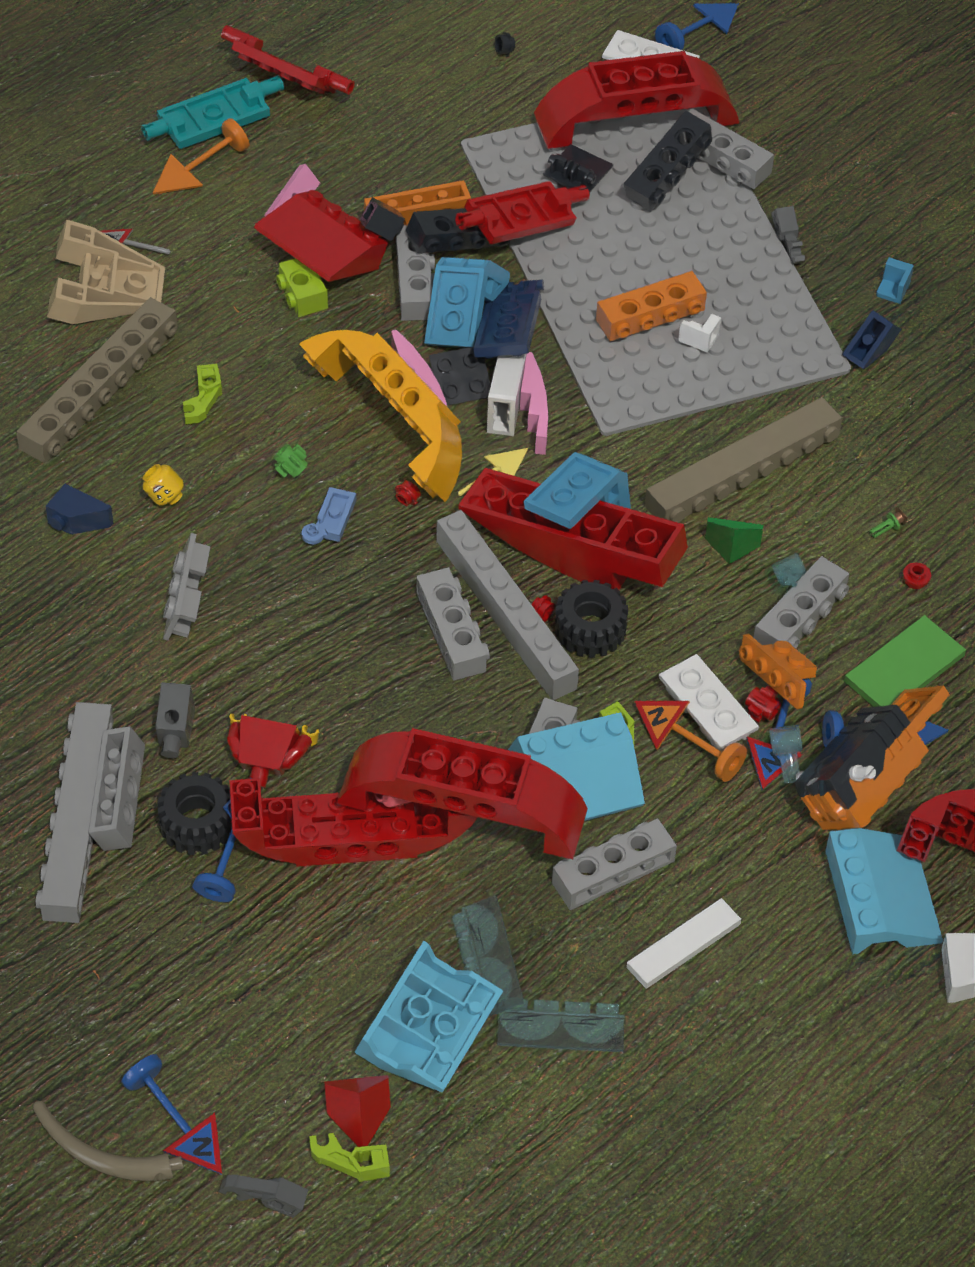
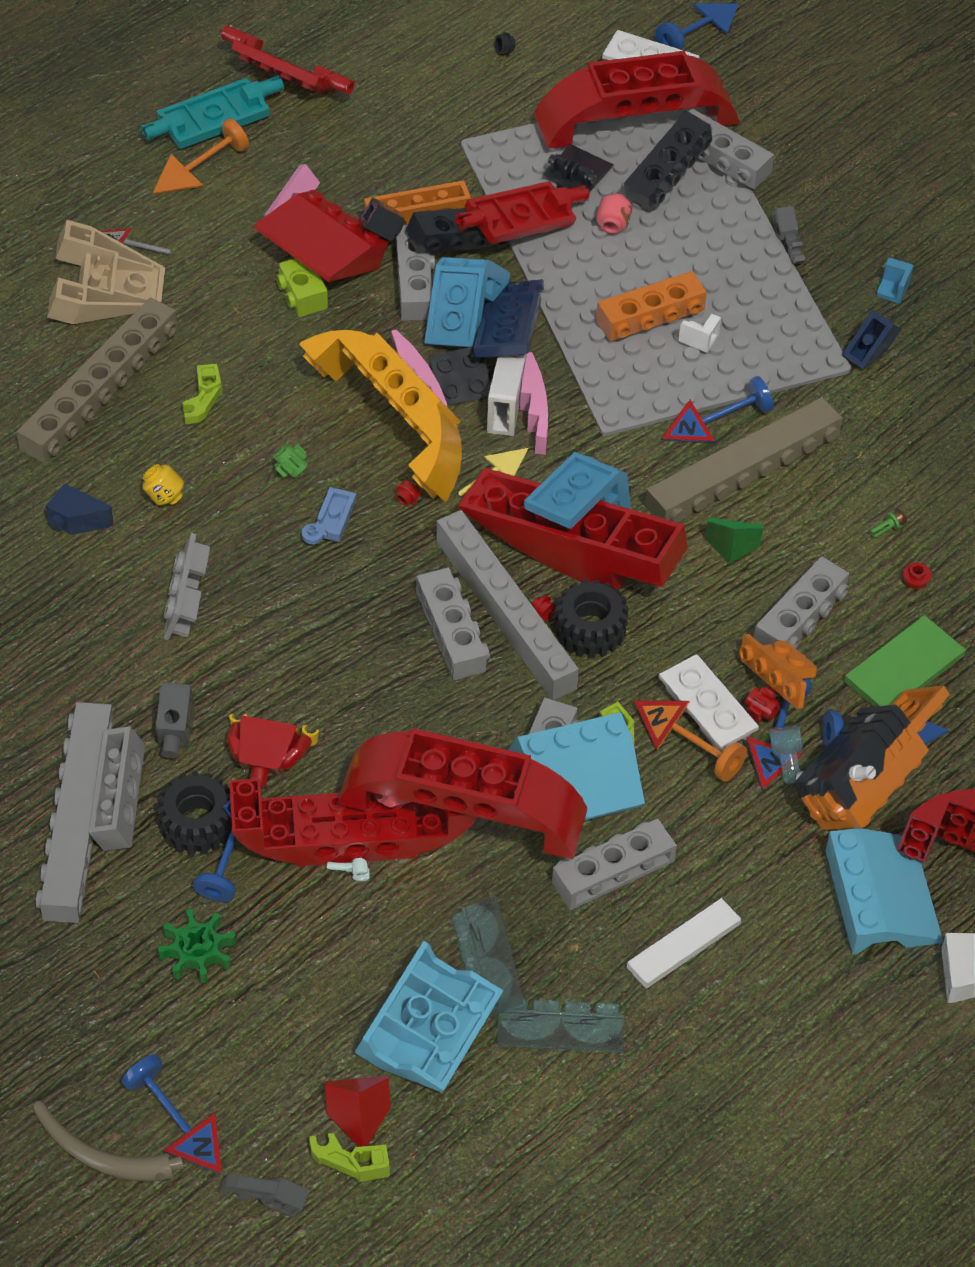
clear light blue axle [771,552,807,588] -> none
none -> green gear [158,909,236,983]
none -> light aqua hand [327,858,370,881]
none -> coral head [596,194,633,234]
none -> blue piece [661,376,774,443]

